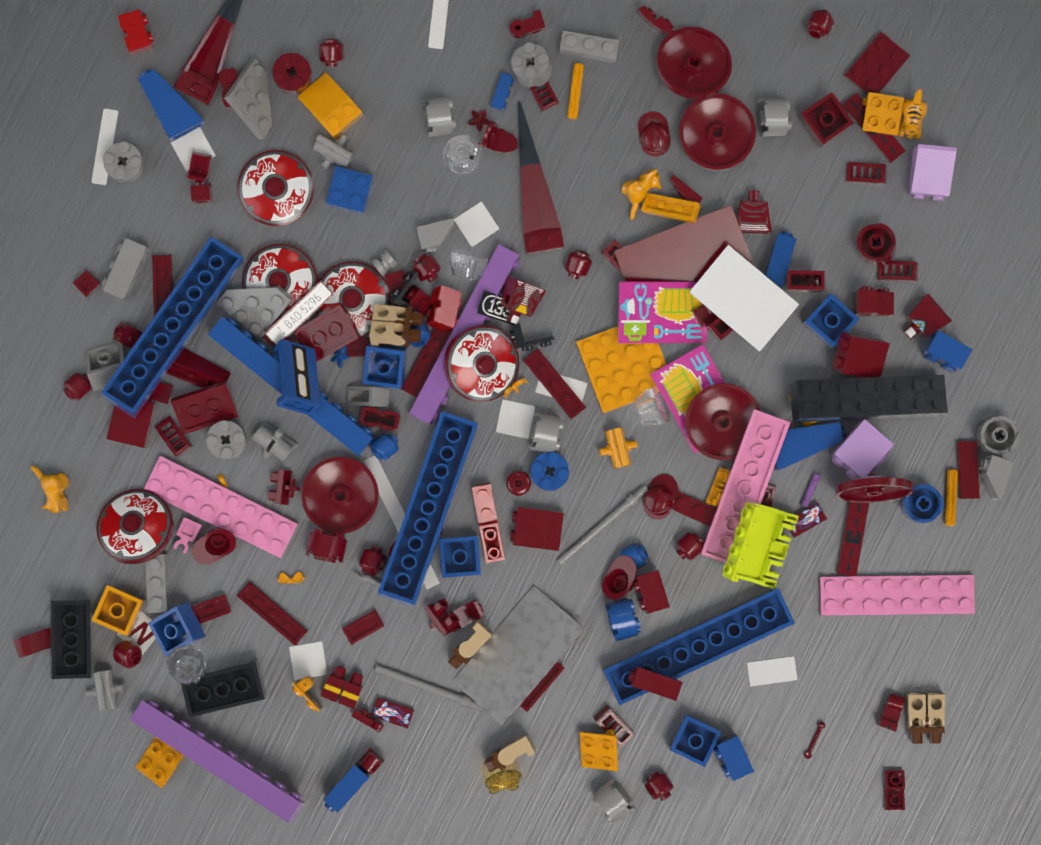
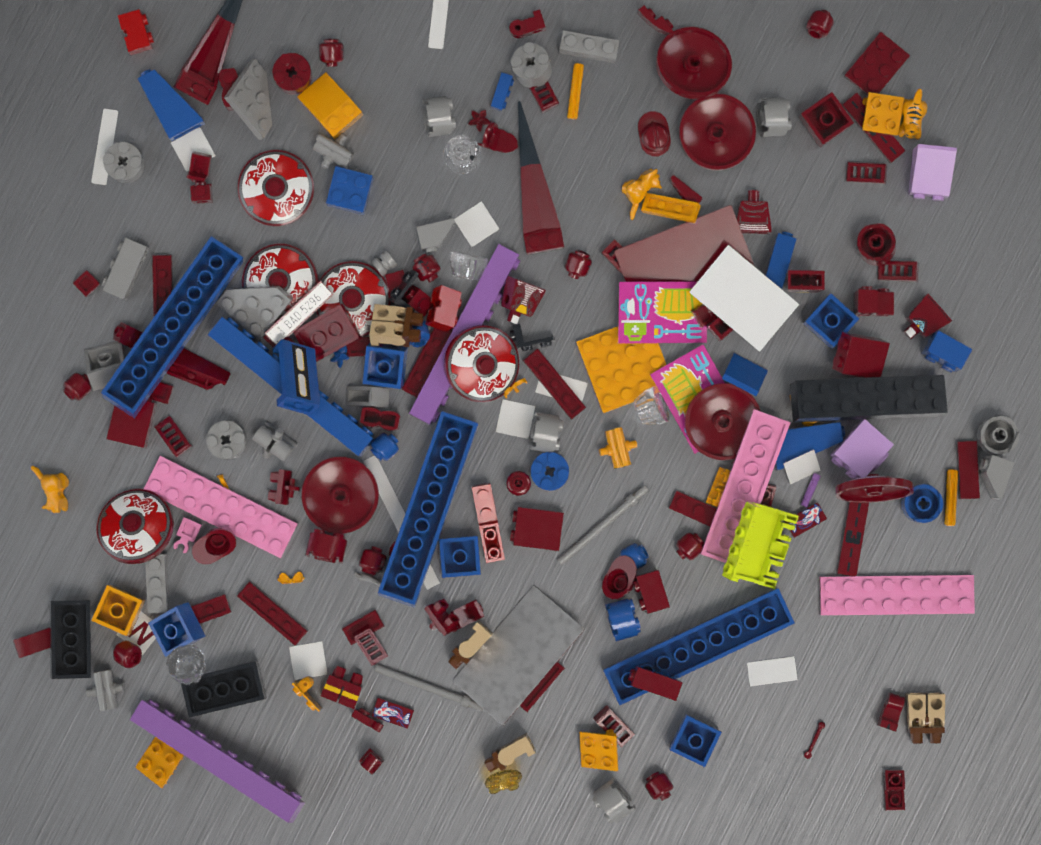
dark red plate [171,381,238,434] -> none
blue brick [323,762,371,813] -> none
black sticker [477,290,516,325] -> none
dark red piece [643,474,678,520] -> none
blue brick [713,733,754,781] -> none
none -> dark red slope [352,624,388,666]
none -> blue tile [722,353,768,396]
none -> white sticker [784,450,821,484]

